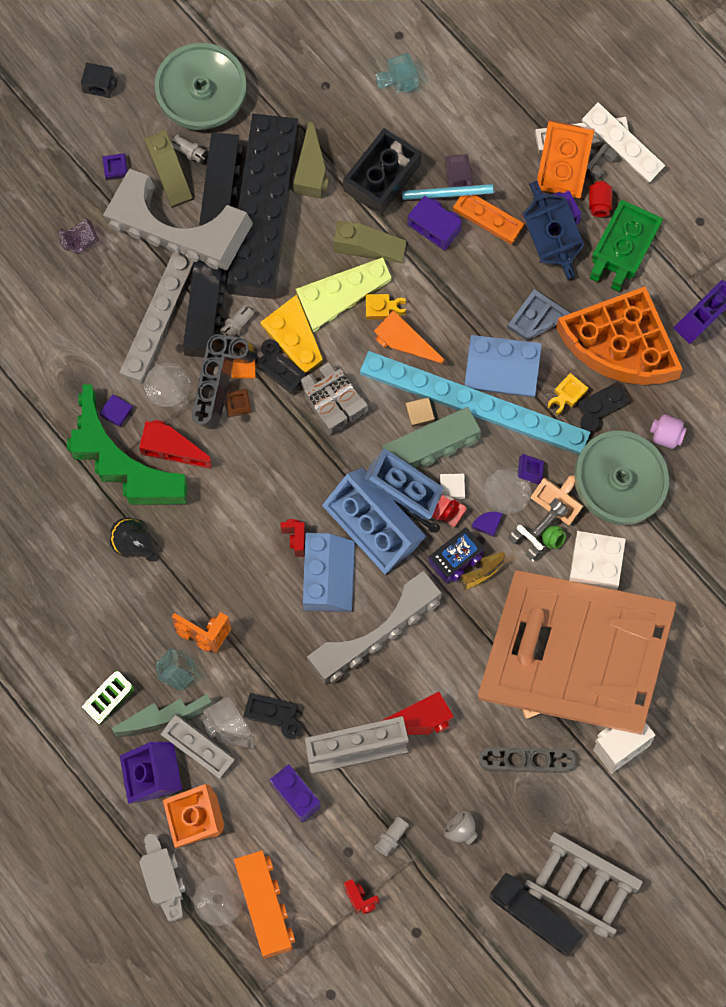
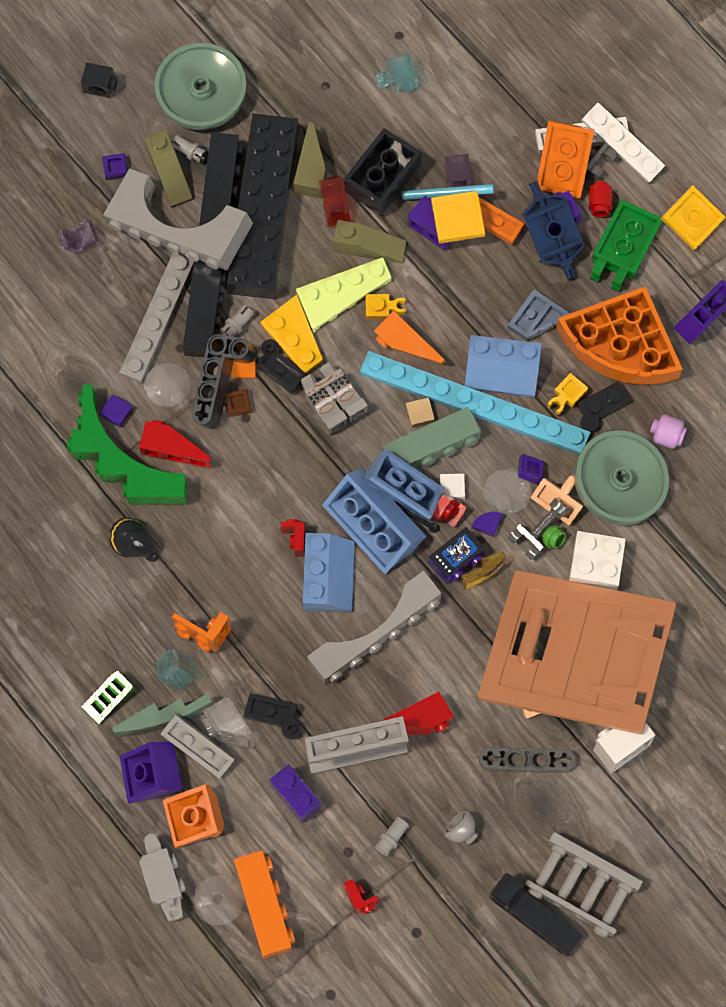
none -> clear red plate [318,175,351,227]
none -> yellow tile [431,191,485,244]
none -> yellow tile [660,185,726,251]

